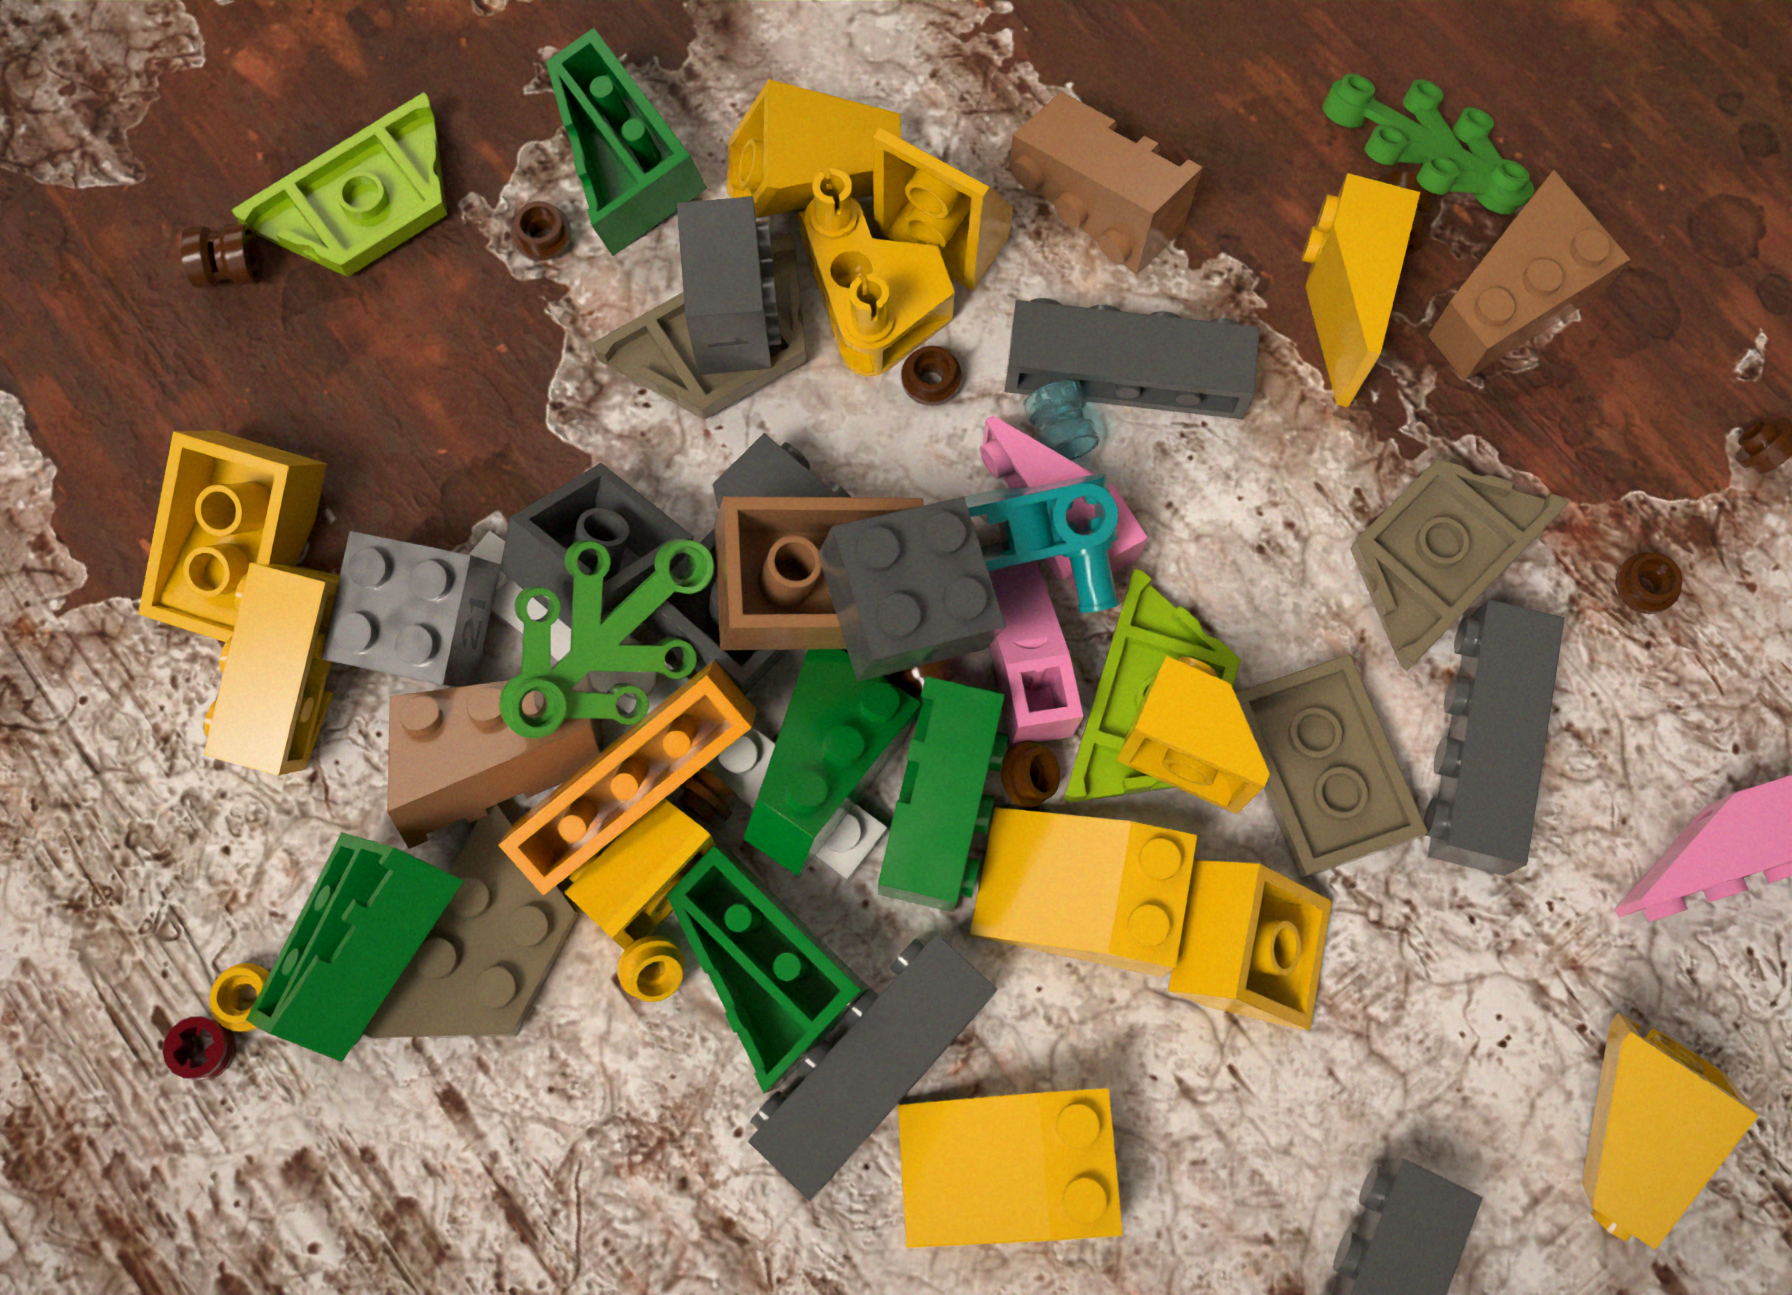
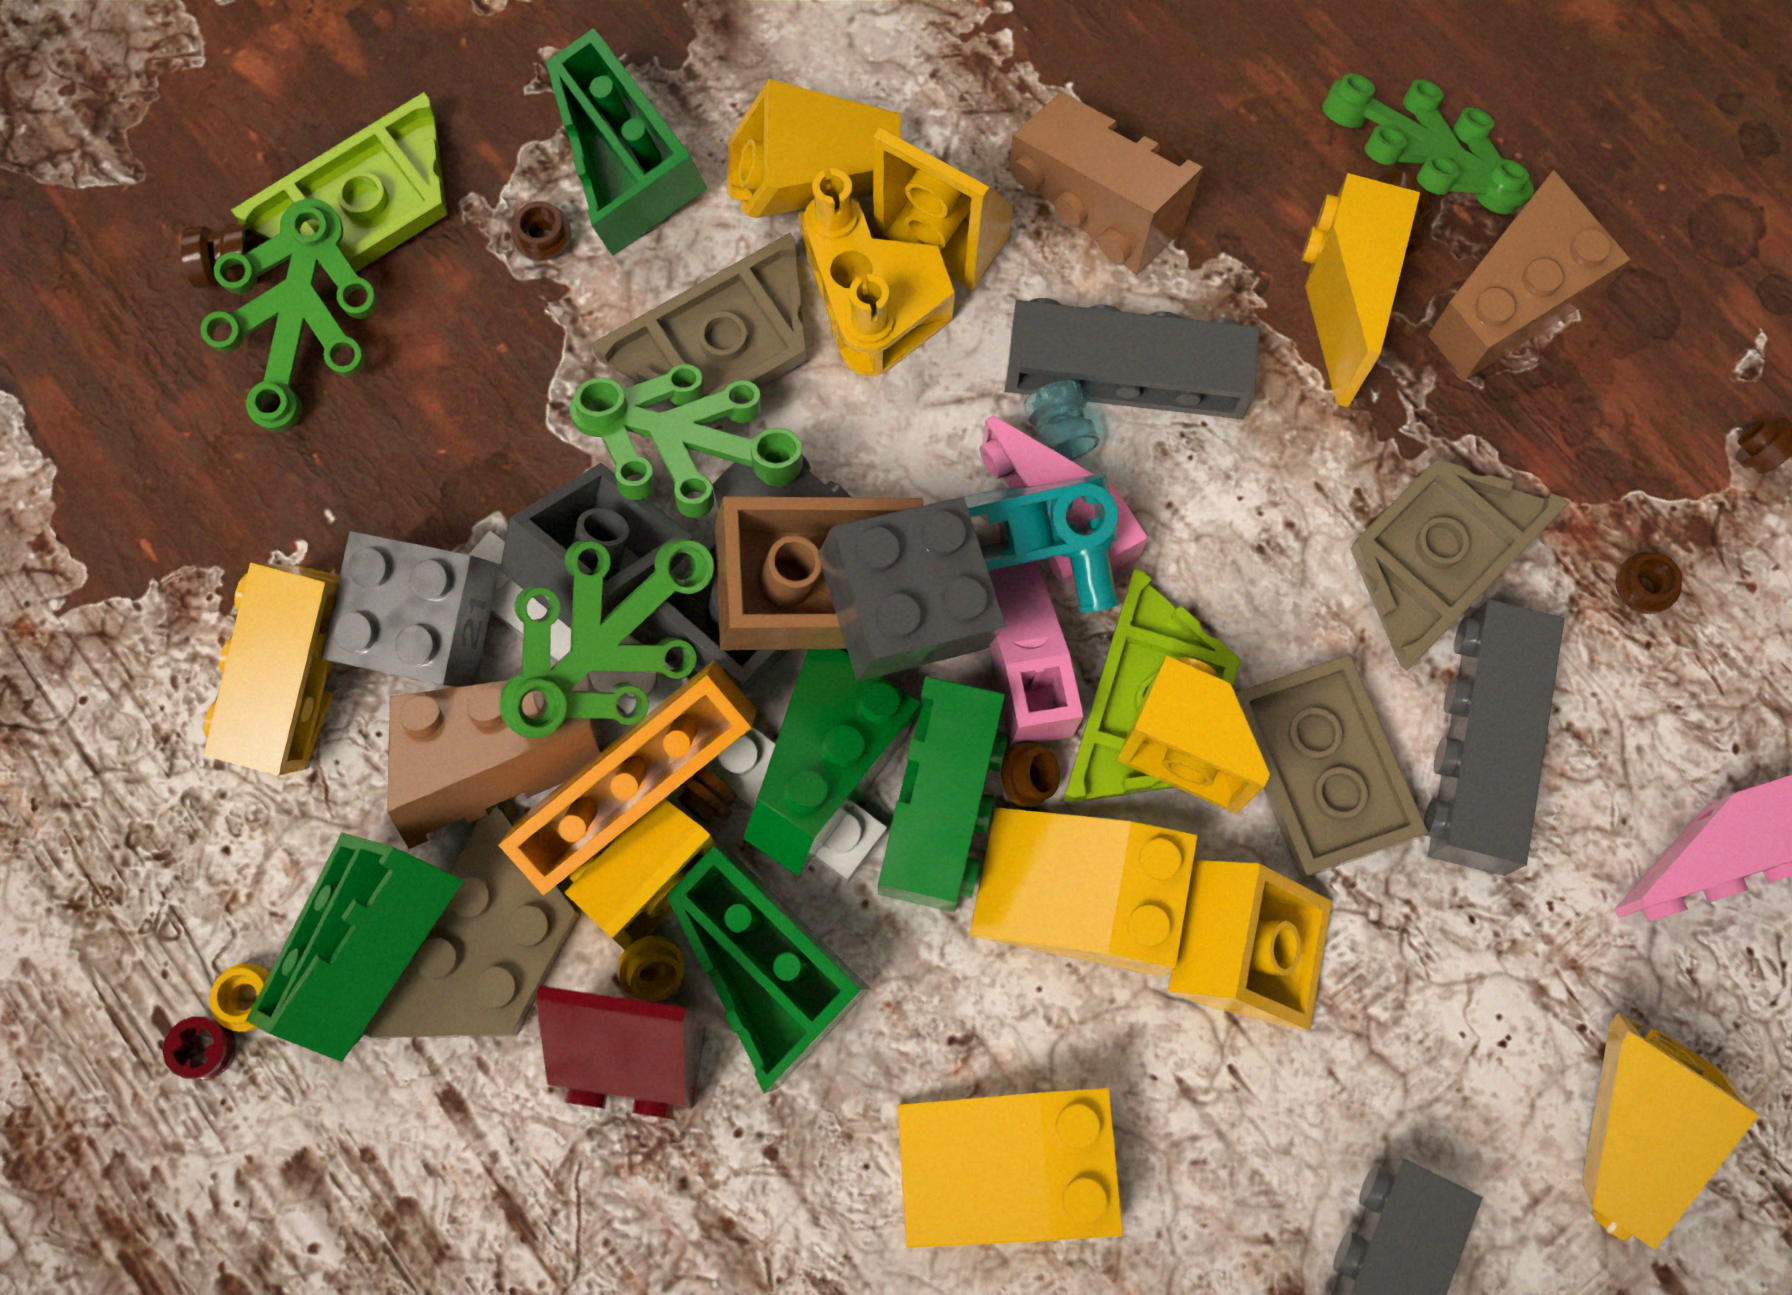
yellow slope [138,430,327,642] -> none
dark grey brick [677,196,781,375] -> none
dark grey brick [748,933,998,1201] -> none
reddish brown plate [892,658,954,698] -> none
reddish brown plate [901,346,962,406] -> none
none -> bright green plant [200,198,379,433]
none -> dark red slope [536,985,707,1120]
none -> bright green plant [570,364,803,518]

